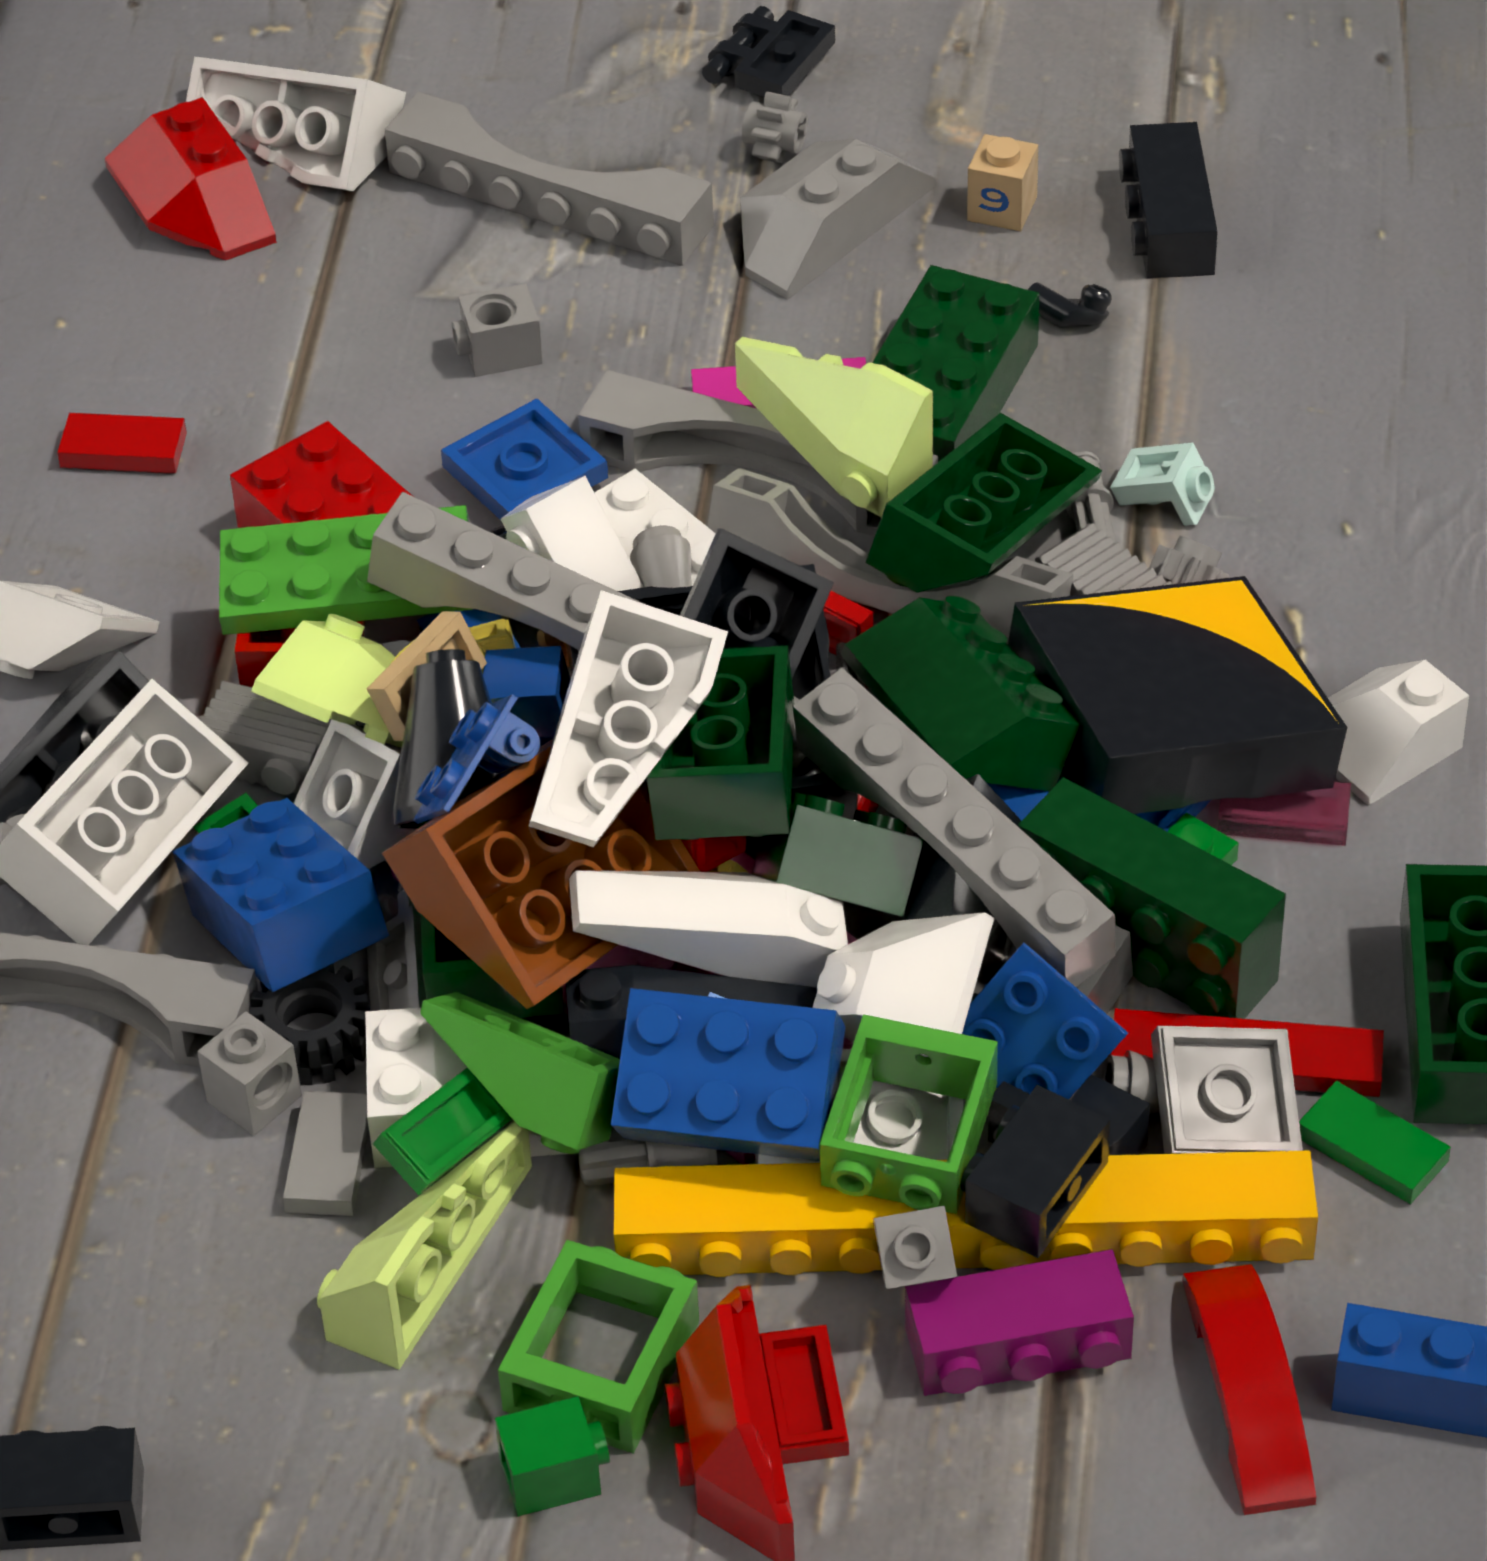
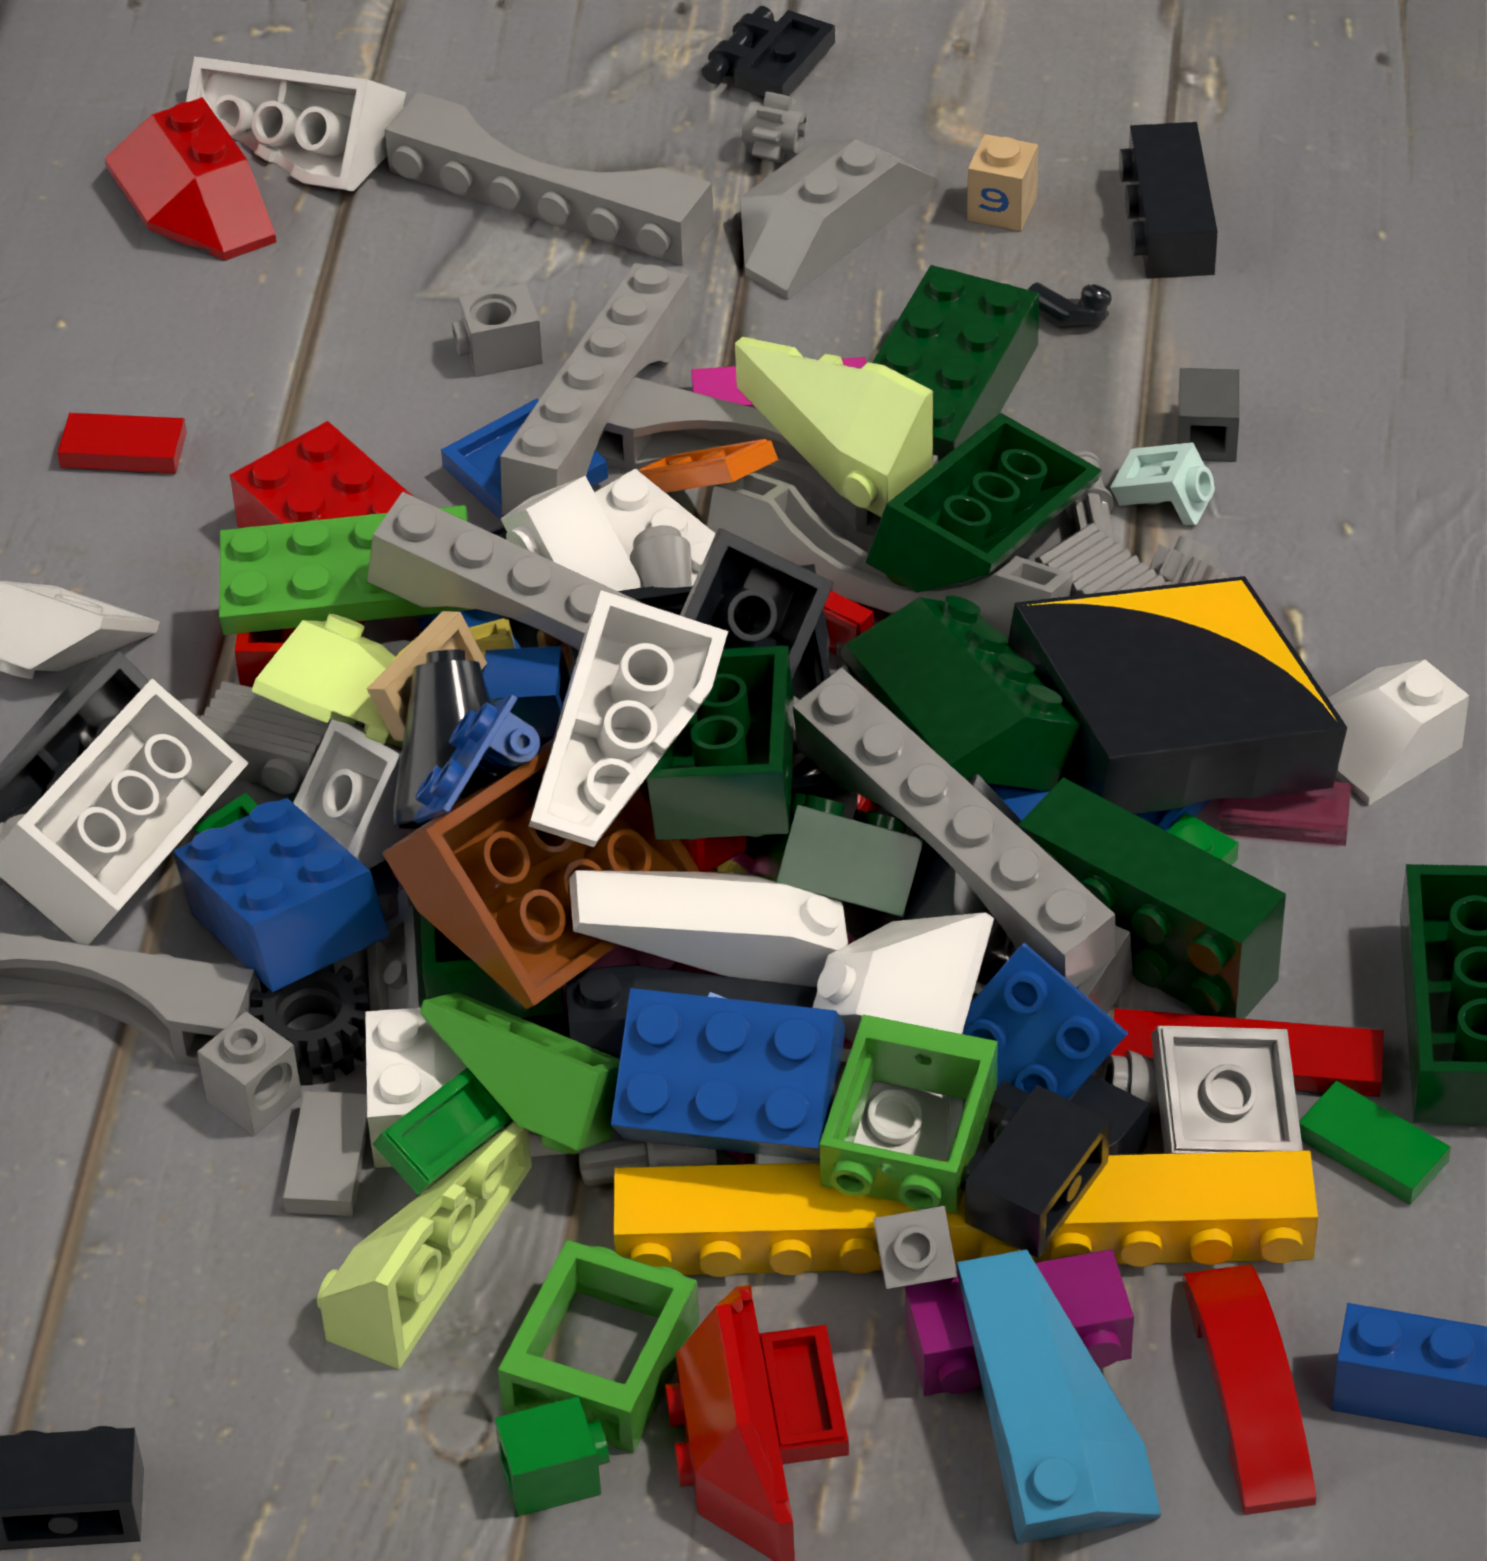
none -> light grey arch [500,263,689,515]
none -> orange tile [638,439,778,493]
none -> dark azure wedge [956,1250,1161,1545]
none -> dark grey brick [1177,368,1239,462]

